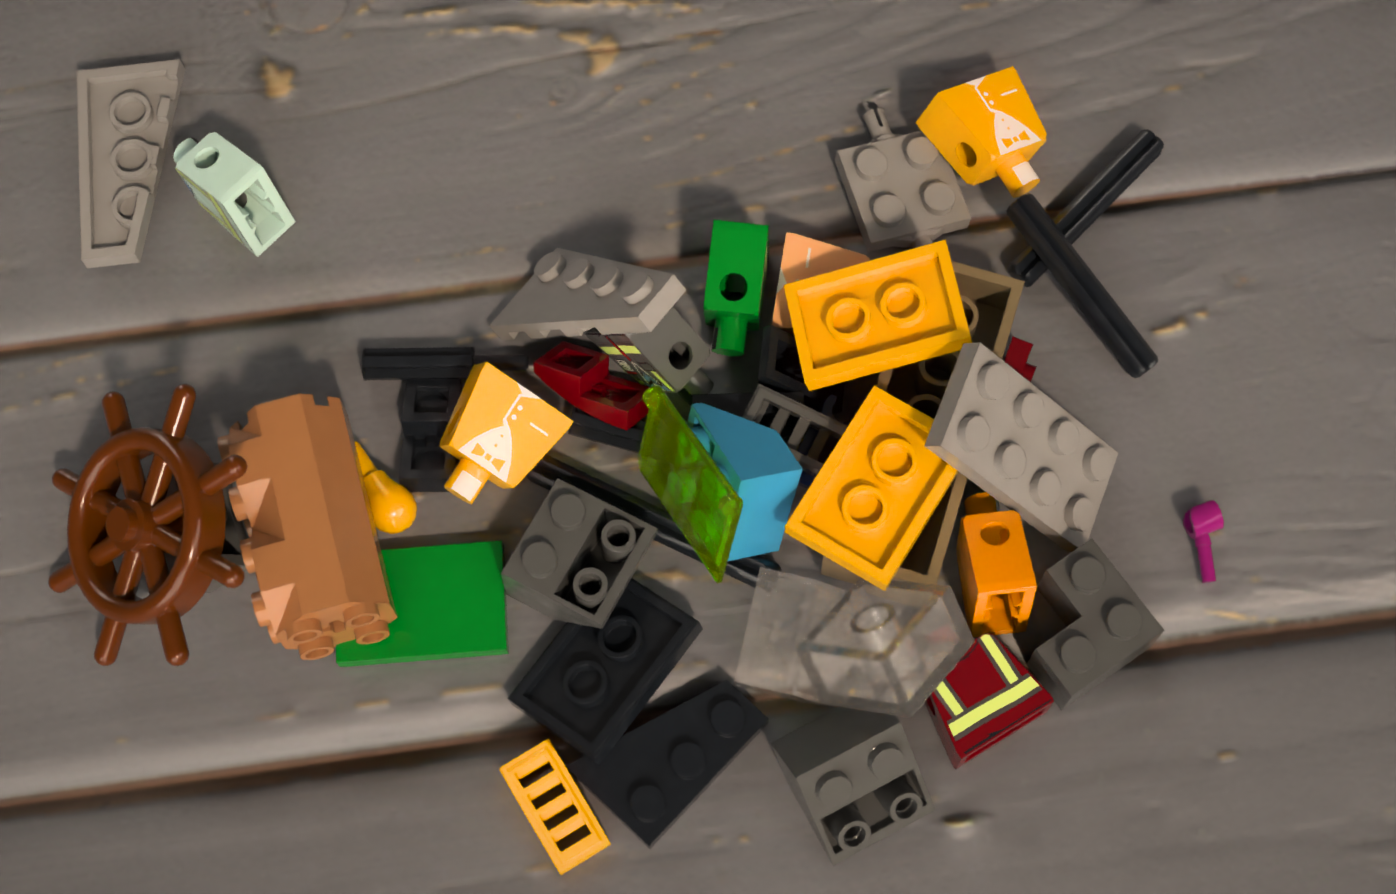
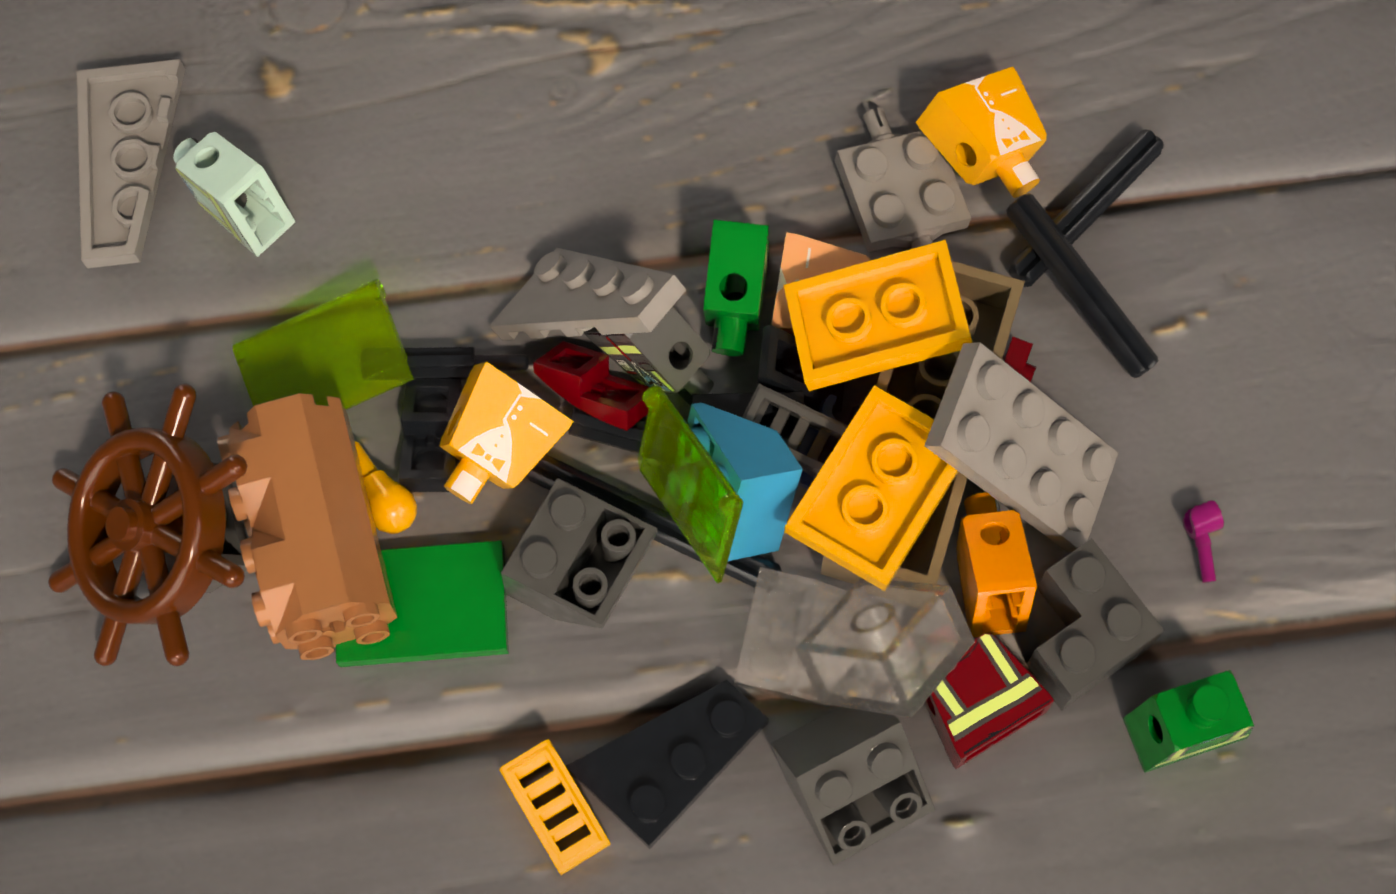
black tile [507,578,703,766] -> none
none -> clear neon green piece [232,279,414,410]
none -> green torso [1123,670,1254,773]

